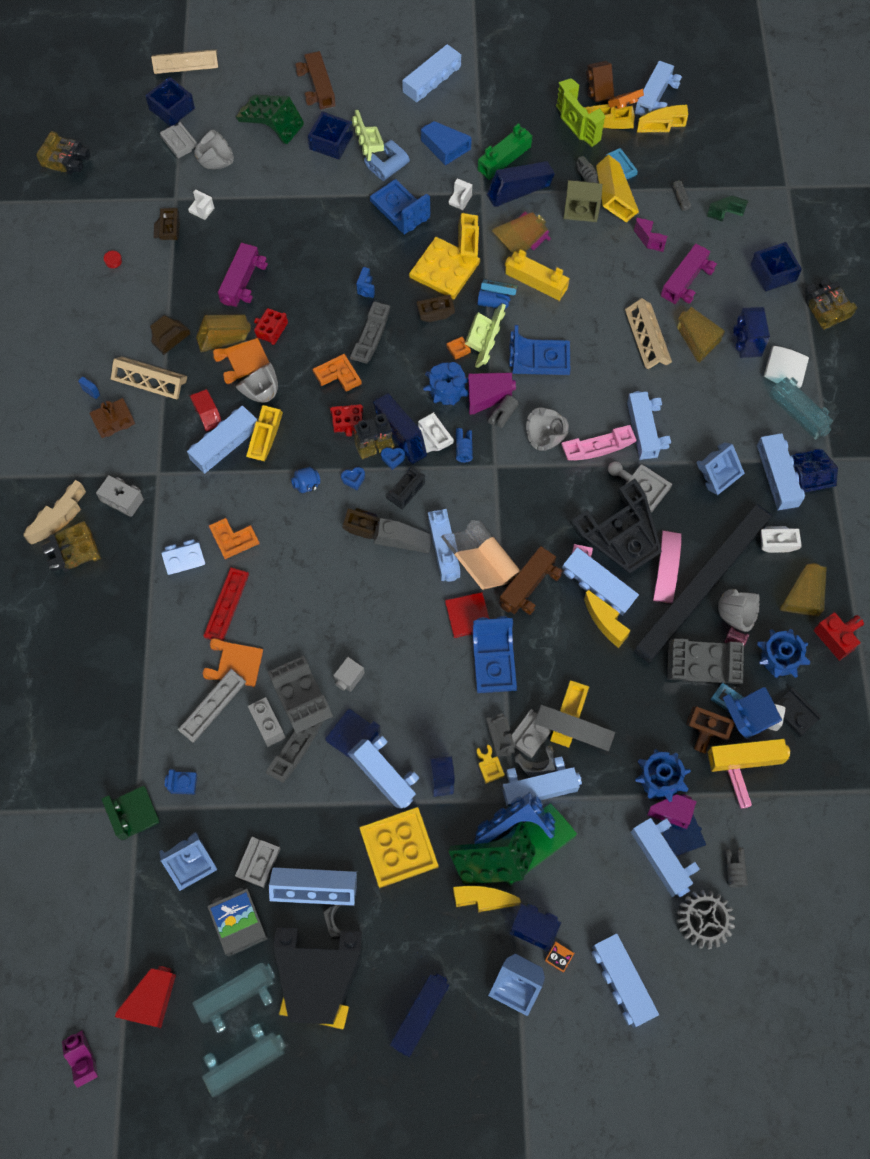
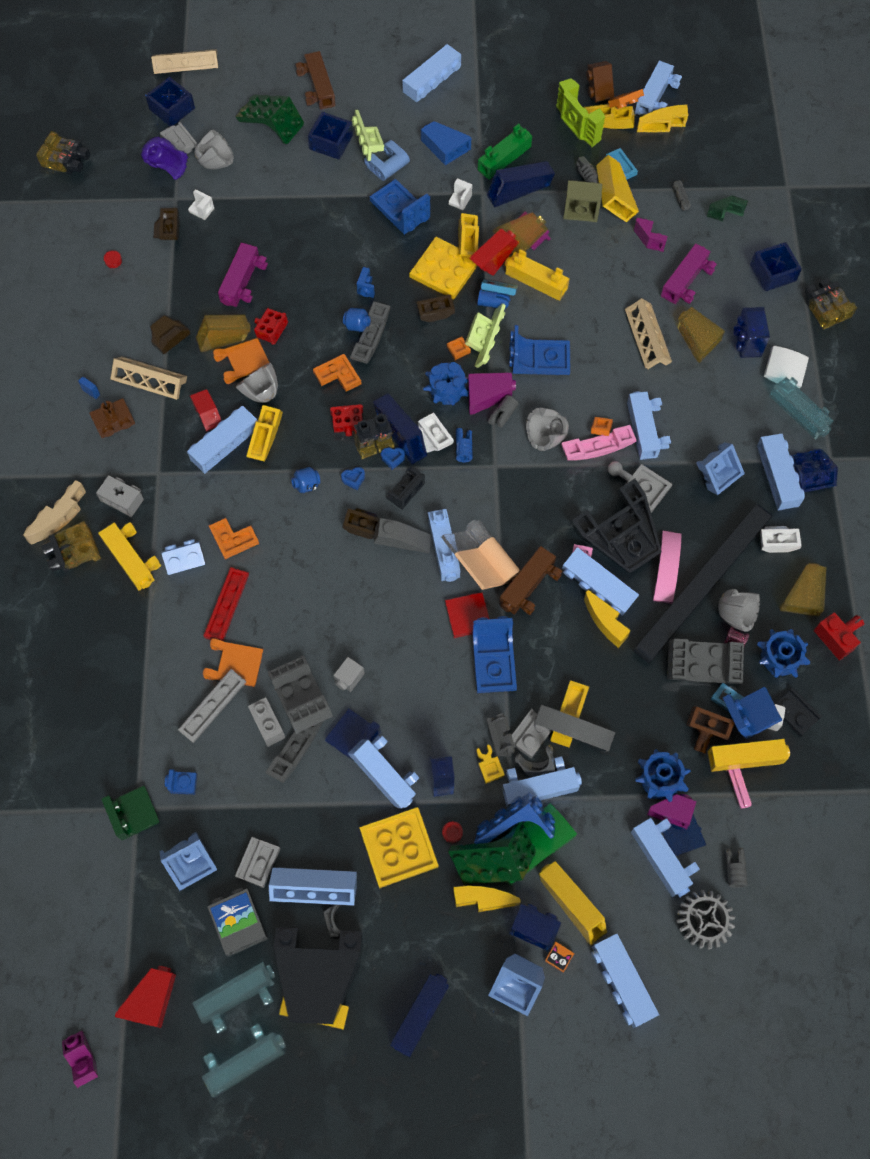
none -> yellow brick [98,522,161,591]
none -> dark purple piece [141,137,188,180]
none -> blue head [343,308,371,332]
none -> red tile [442,821,463,843]
none -> red slope [469,228,519,276]
none -> yellow slope [539,861,607,945]
none -> orange tile [591,417,613,436]

